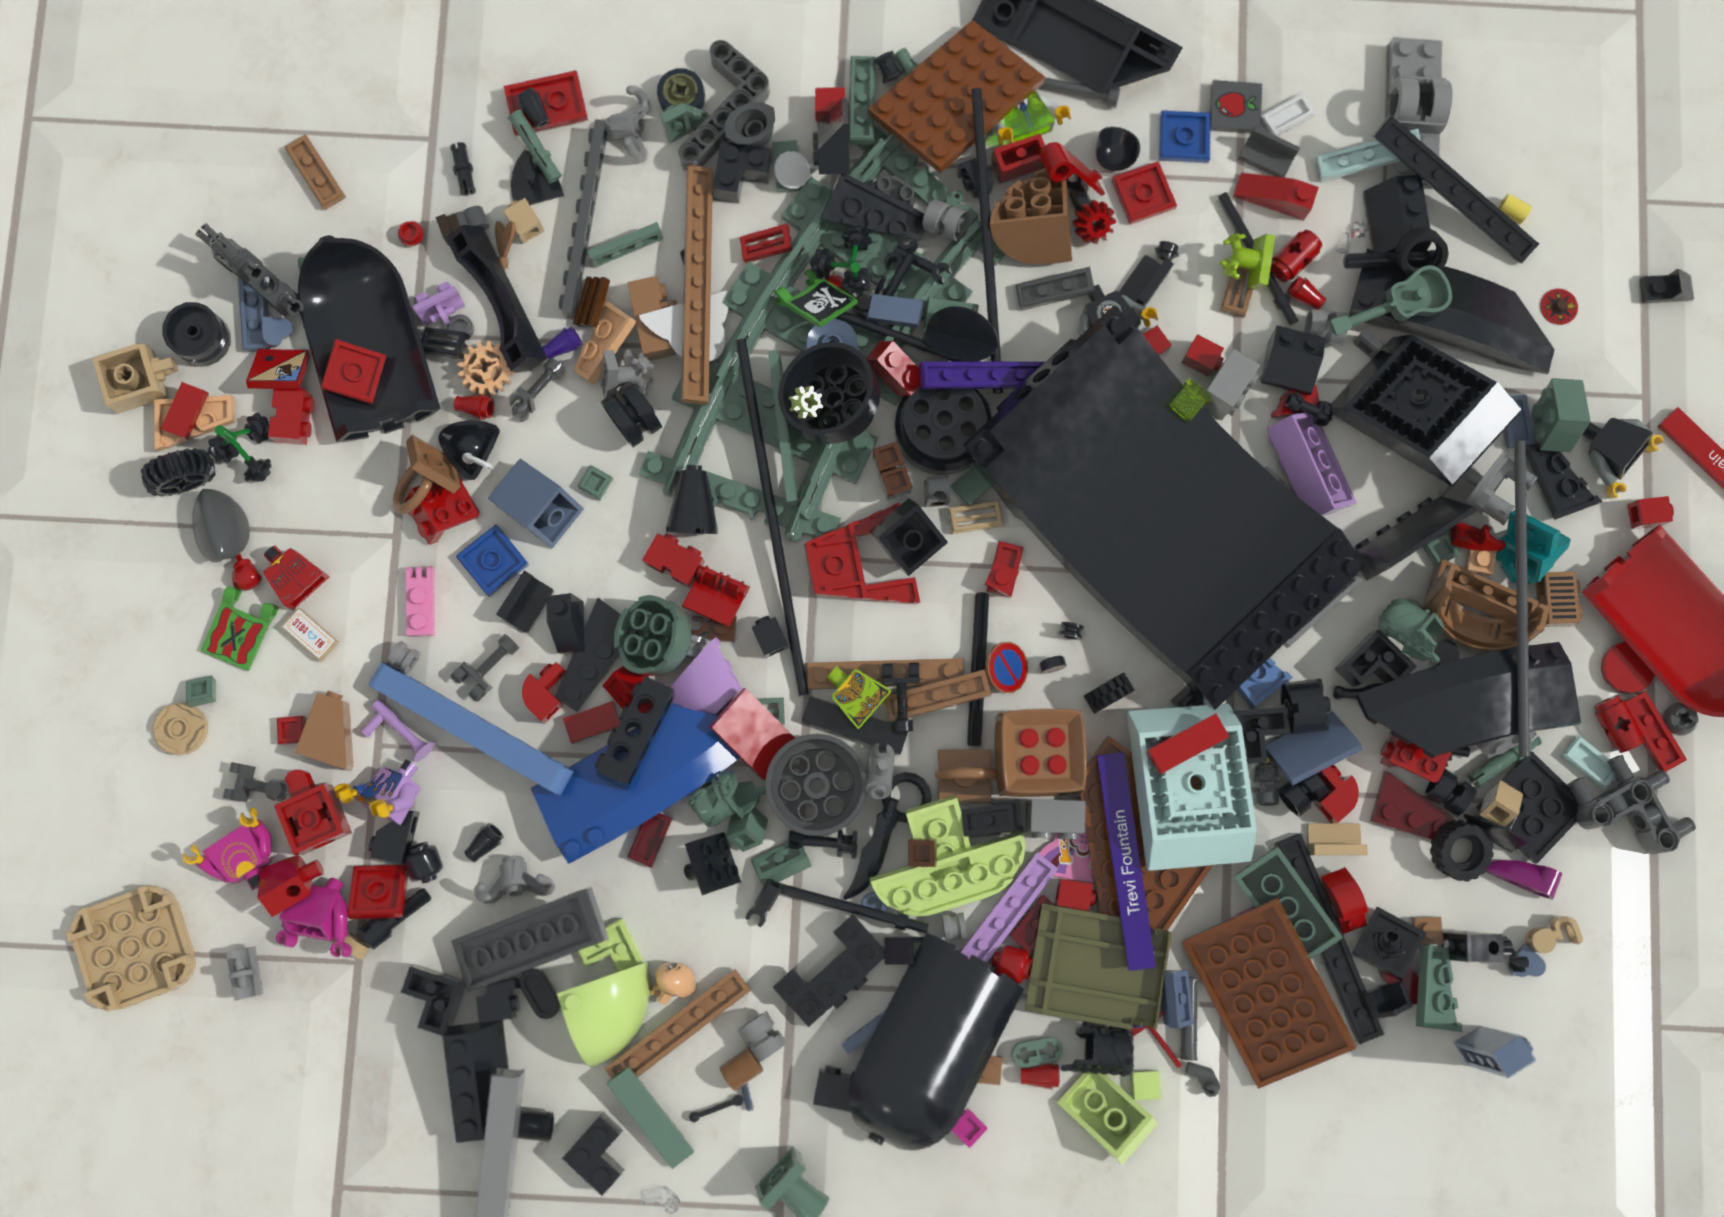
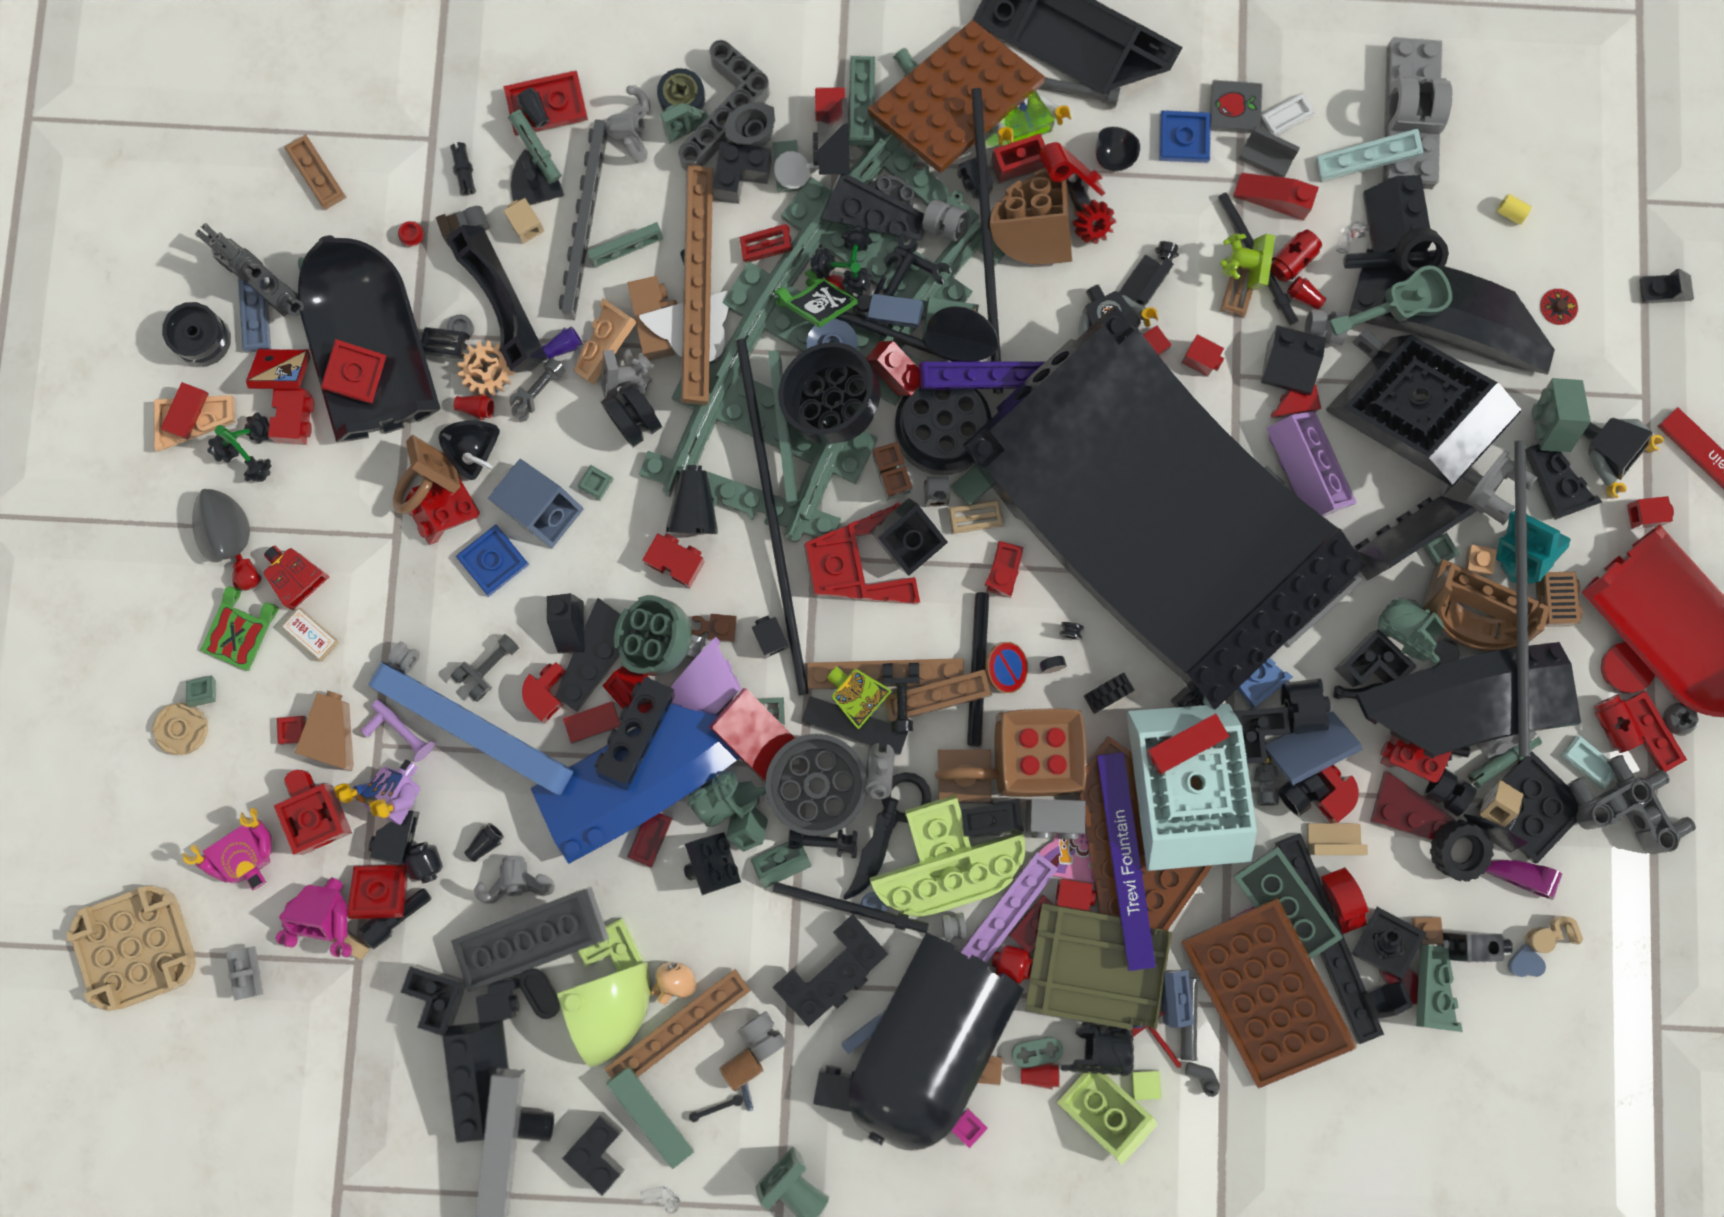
tan hinge [92,344,179,414] -> none
black gear [141,448,216,497] -> none
dark grey bar [222,762,289,802] -> none
red torso [257,855,324,917] -> none
sand blue tile [260,317,293,348] -> none
bright pink hinge [406,566,435,637] -> none
lavender hips [413,282,465,326] -> none
medium nougat piece [495,221,515,271] -> none
black panel [496,570,554,633] -> none
reddish brown tile [573,276,610,328] -> none
red hinge [681,565,750,627] -> none
black bar [746,879,783,927] -> none
yellowish green gear [789,386,823,419] -> none
black bush [873,51,903,84] -> none
black panel [884,937,924,965] -> none
reddish brown plate [908,838,937,867] -> none
dark grey tile [1016,267,1095,311] -> none
red tile [1111,161,1177,225] -> none
clear neon green tile [1169,379,1212,422] -> none
light grey brick [1198,349,1260,420] -> none
black bar [1284,392,1333,427] -> none
black tile [1372,115,1539,264] -> none
red slope [1450,522,1506,551] -> none
sand blue brick [1454,1026,1536,1078] -> none
sand blue tile [1503,394,1535,449] -> none
black hand [1503,936,1529,972] -> none

